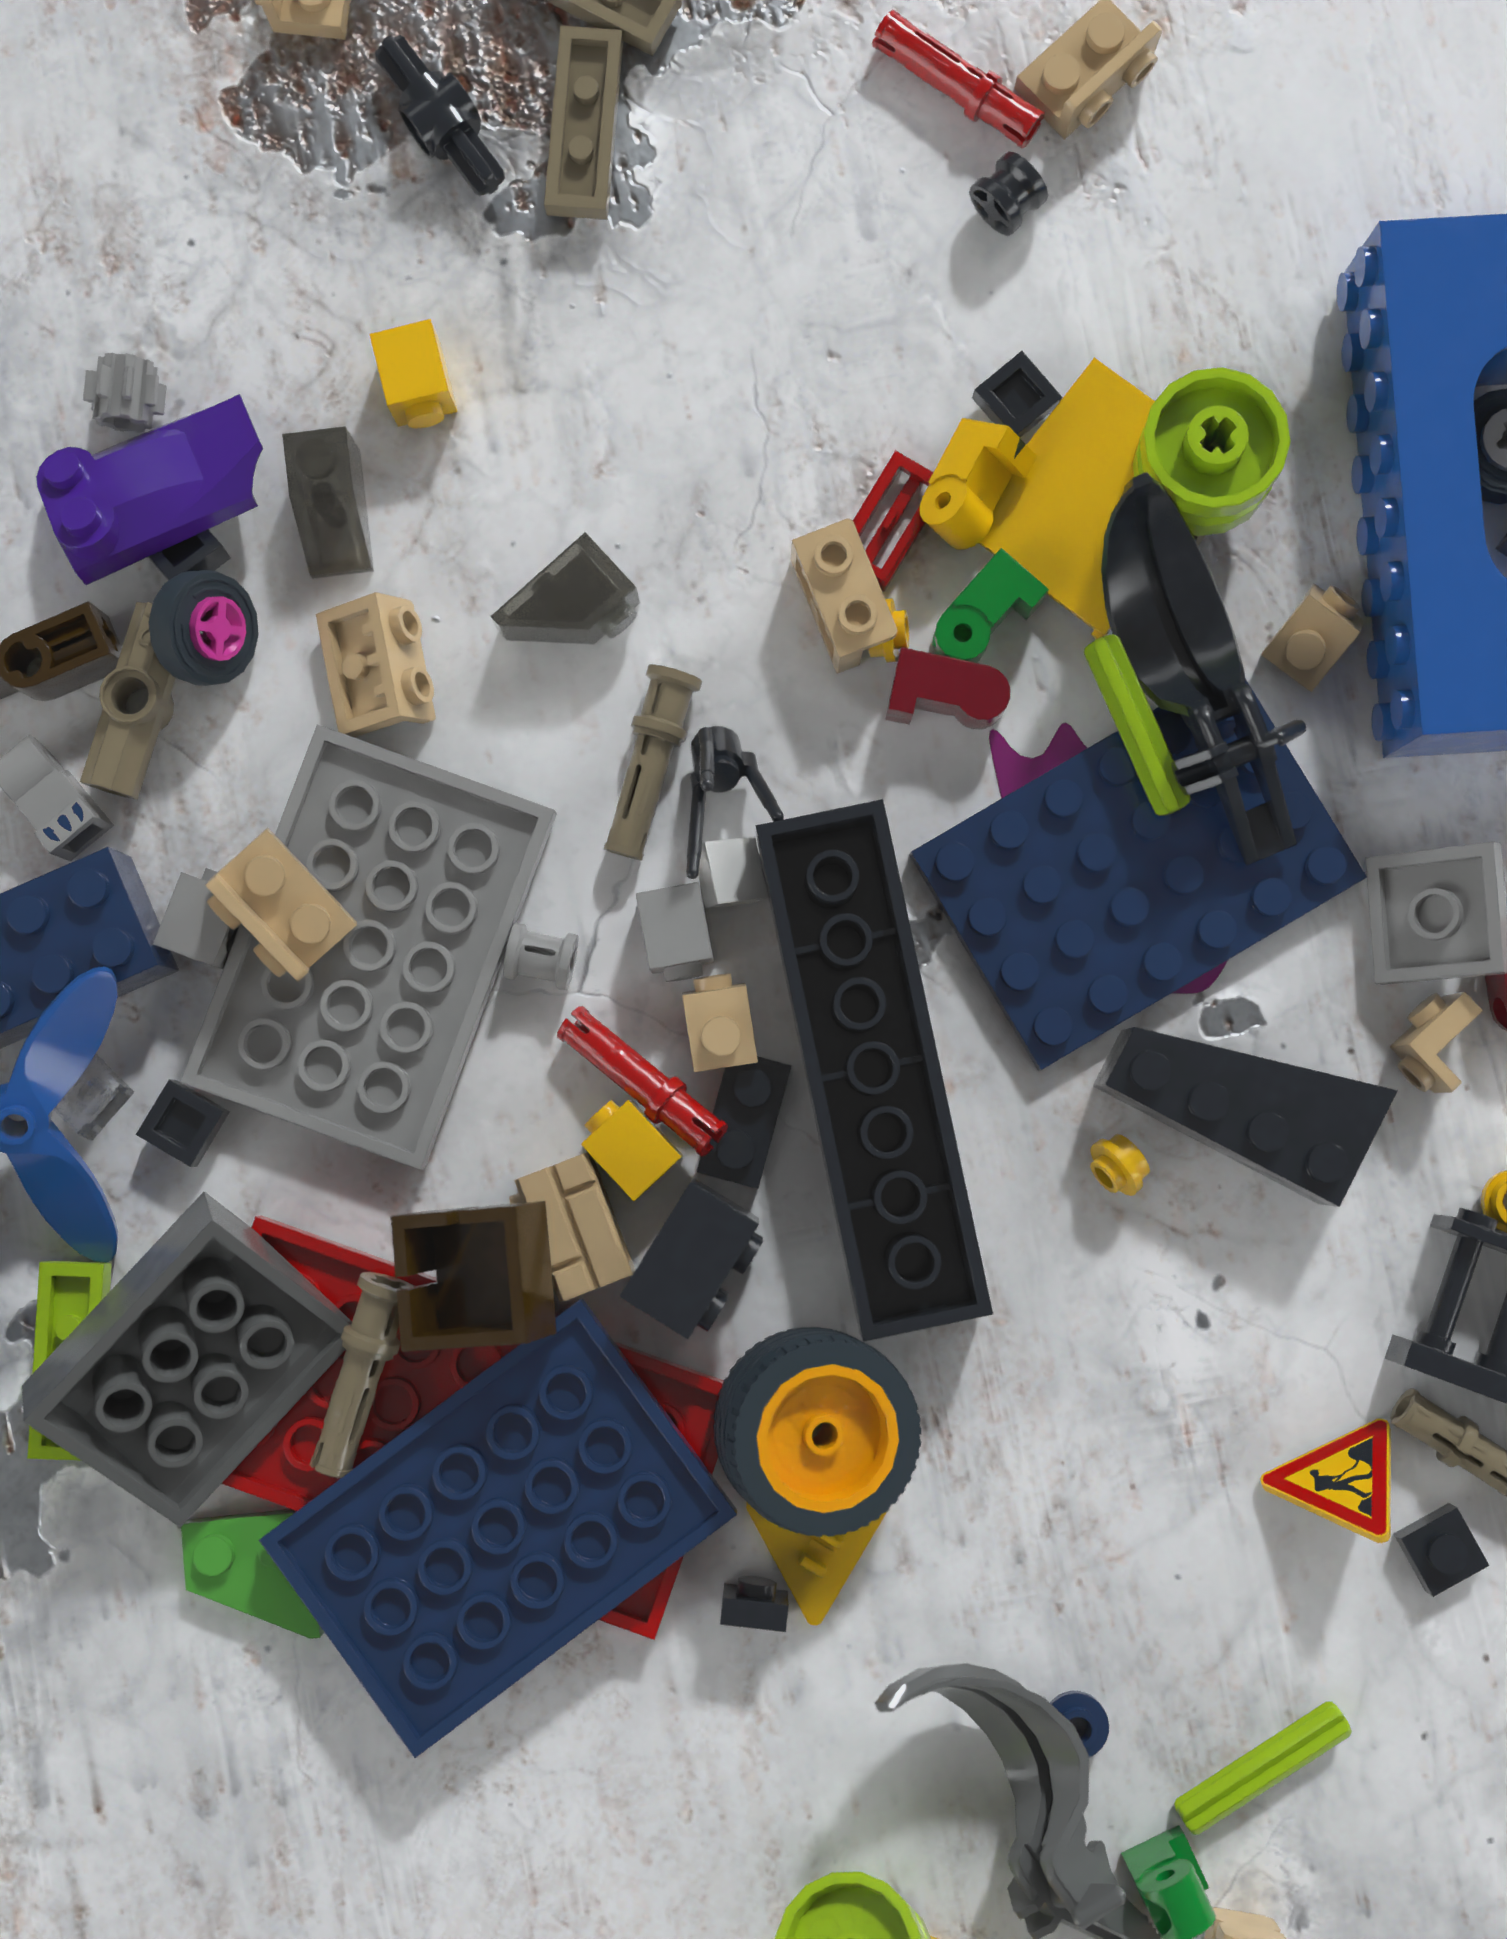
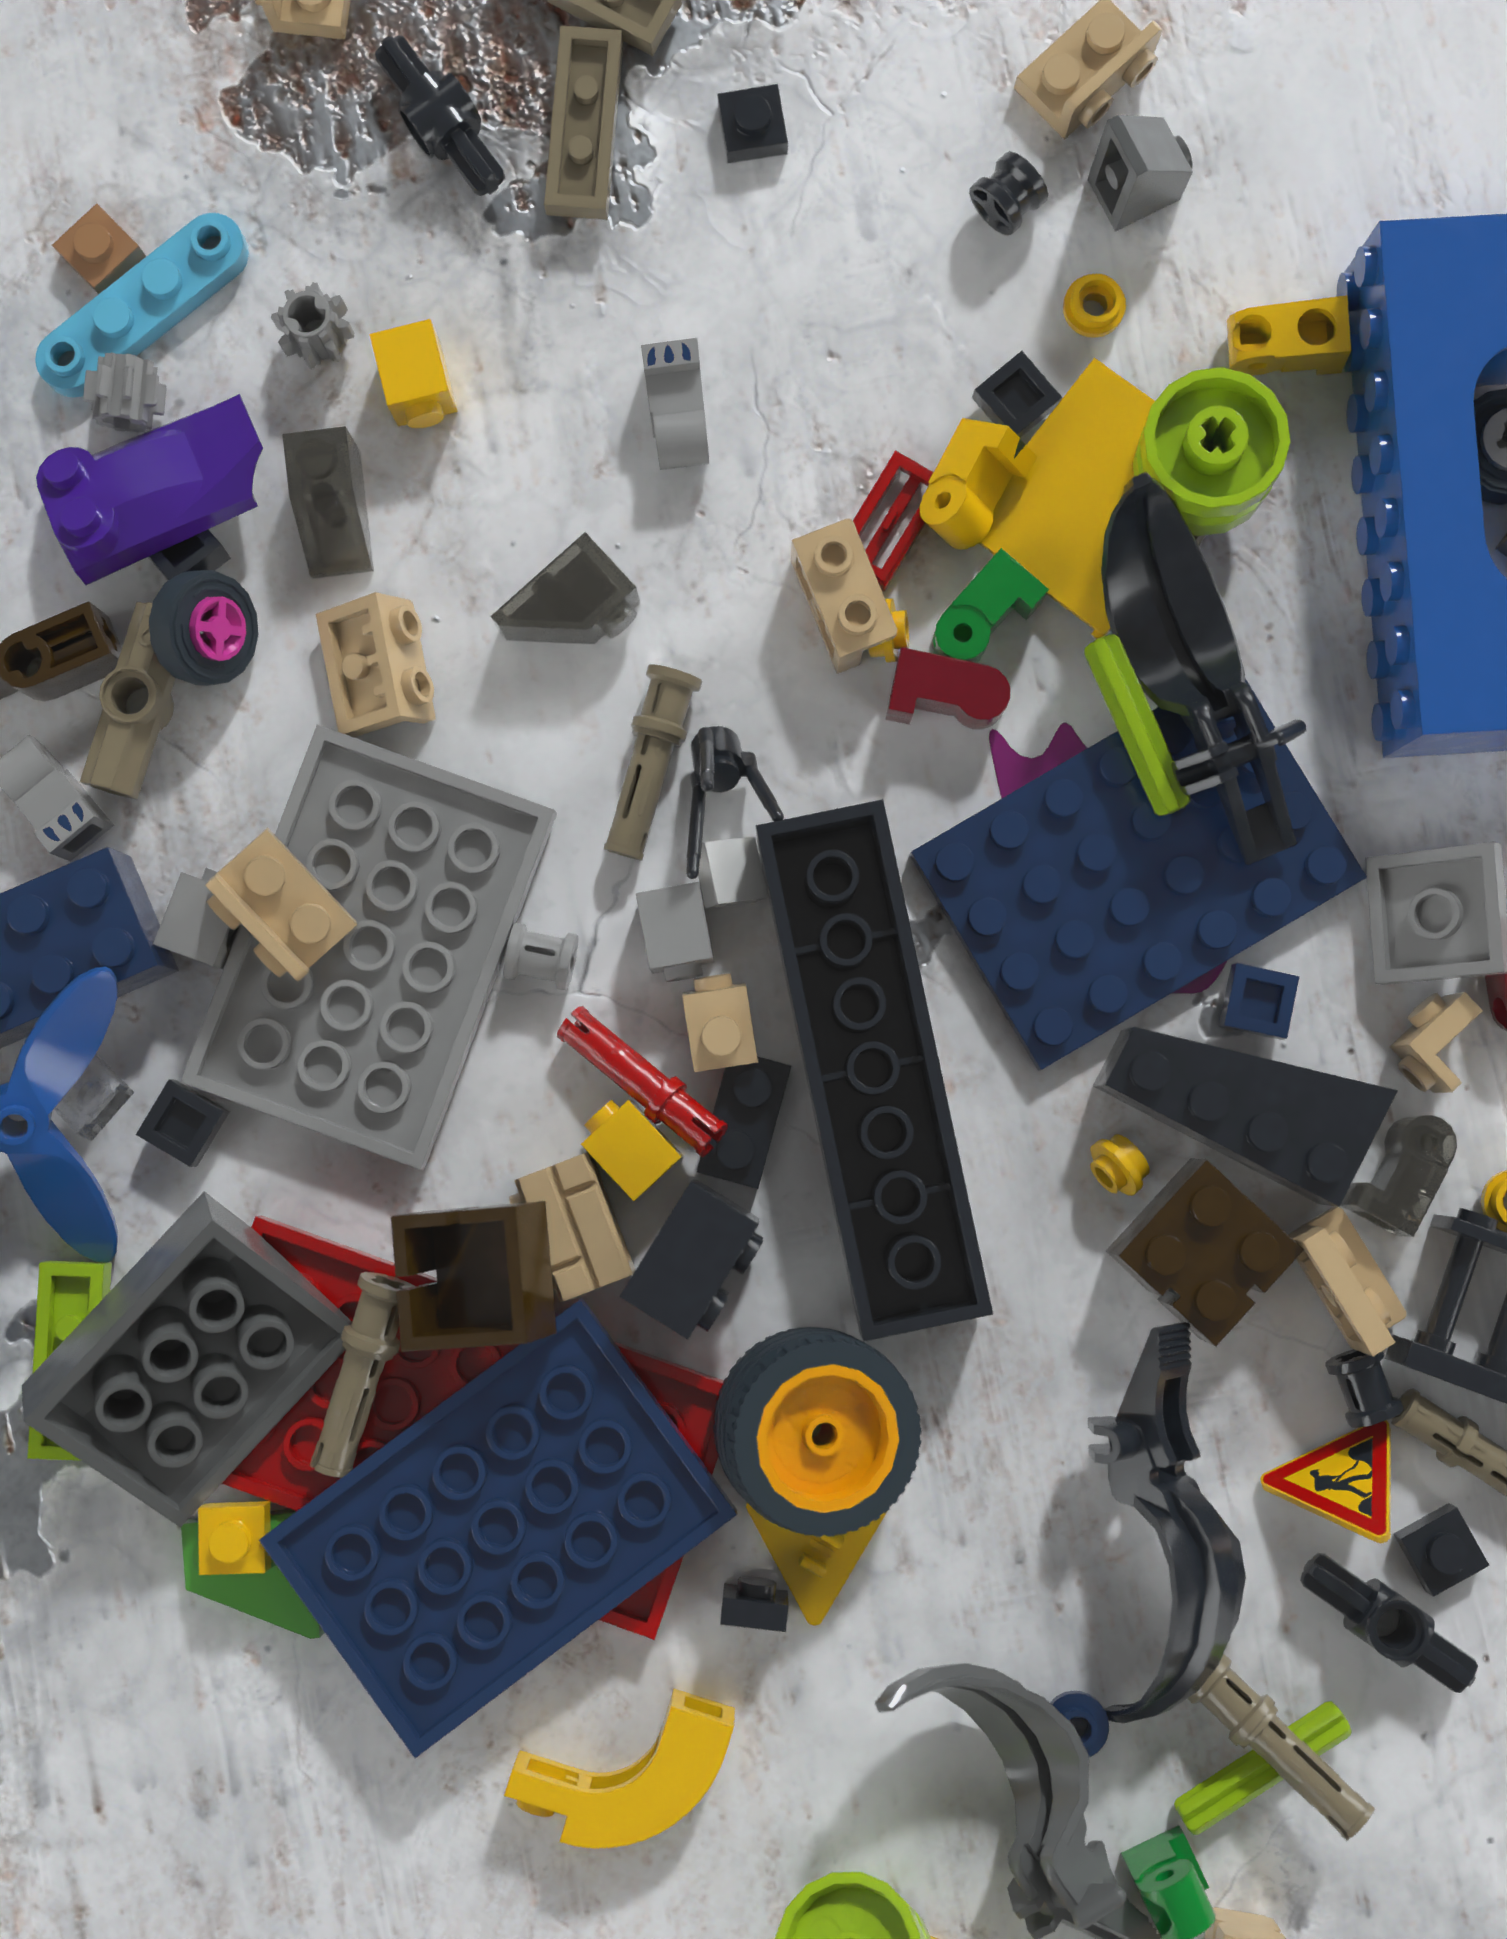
red pin [872,9,1045,149] -> none
tan bracket [1261,584,1364,692] -> none
none -> medium azure plate [35,213,249,397]
none -> medium nougat plate [52,203,146,295]
none -> yellow plate [198,1501,271,1575]
none -> light grey gear [271,282,355,369]
none -> yellow arch [504,1688,735,1848]
none -> light grey leg [641,338,709,470]
none -> black plate [717,84,788,164]
none -> yellow plate [1063,274,1126,338]
none -> dark grey slope [1087,115,1193,232]
none -> black piece [1088,1322,1246,1724]
none -> dark brown piece [1106,1158,1304,1347]
none -> dark tan pin [1187,1654,1375,1841]
none -> dark blue plate [1219,963,1300,1040]
none -> yellow leg [1226,295,1351,376]
none -> tan bracket [1288,1207,1406,1356]
none -> black axle [1300,1553,1478,1693]
none -> black bush [1325,1349,1404,1428]
none -> clear smoke leg [1340,1115,1457,1237]

